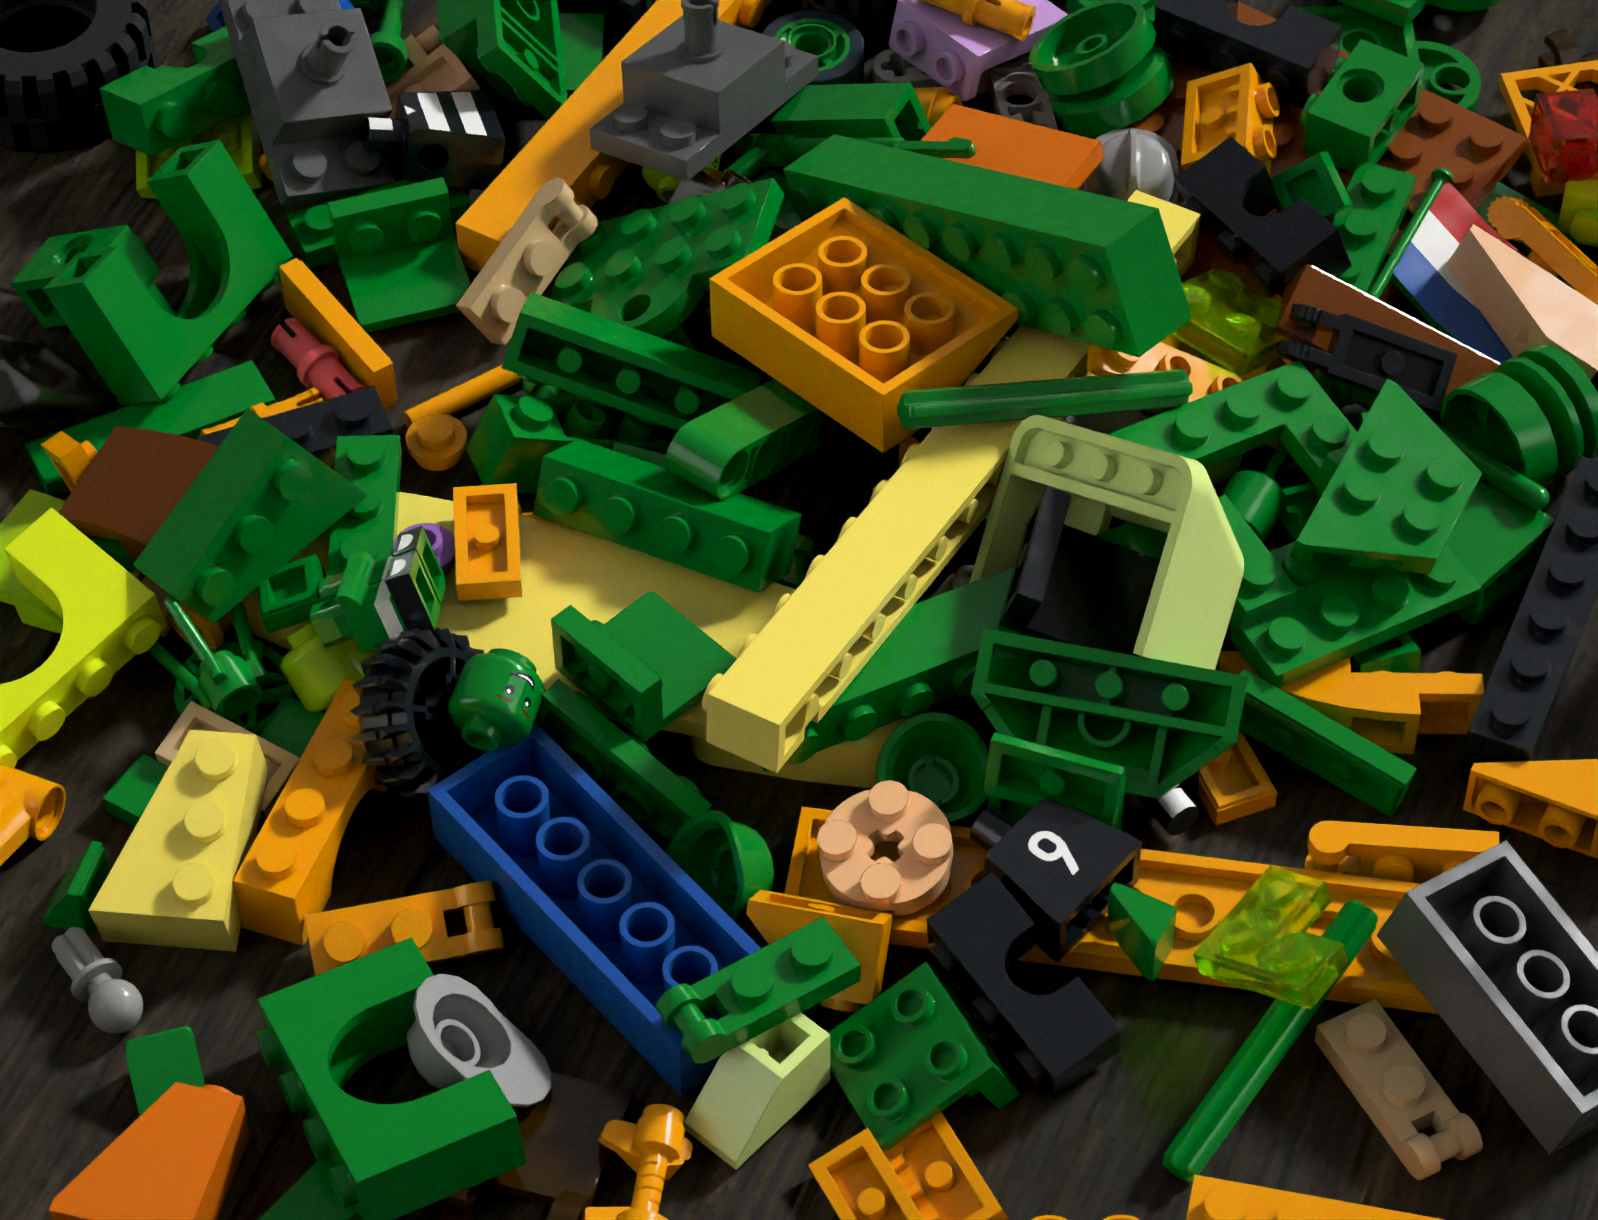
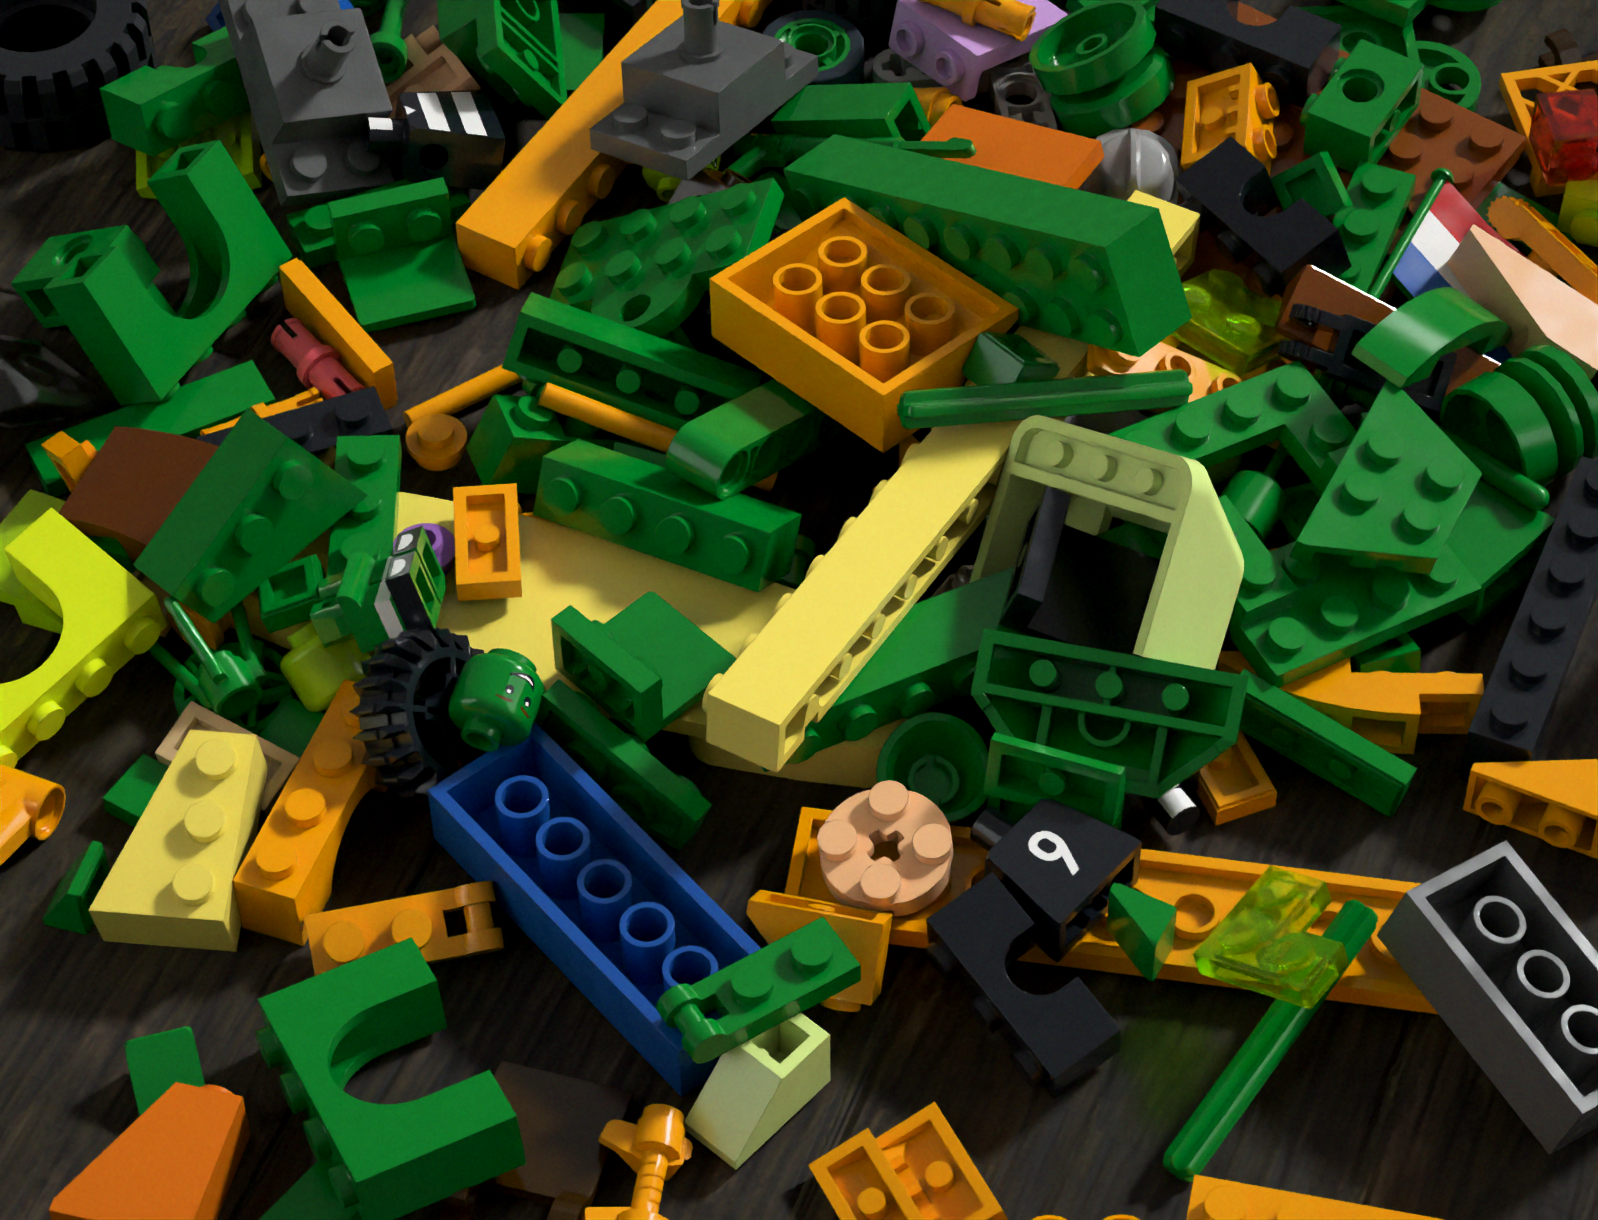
light grey axle [52,927,143,1034] -> none
light grey piece [406,974,551,1107] -> none
tan plate [456,178,598,346] -> none
green helmet [666,810,774,924] -> none
green bracket [828,962,1022,1150] -> none
light orange plate [1304,821,1500,884] -> none
tan plate [1314,998,1483,1180] -> none
none -> light orange bar [538,382,778,492]
none -> green slope [962,332,1060,385]
none -> green slope [1351,287,1513,389]

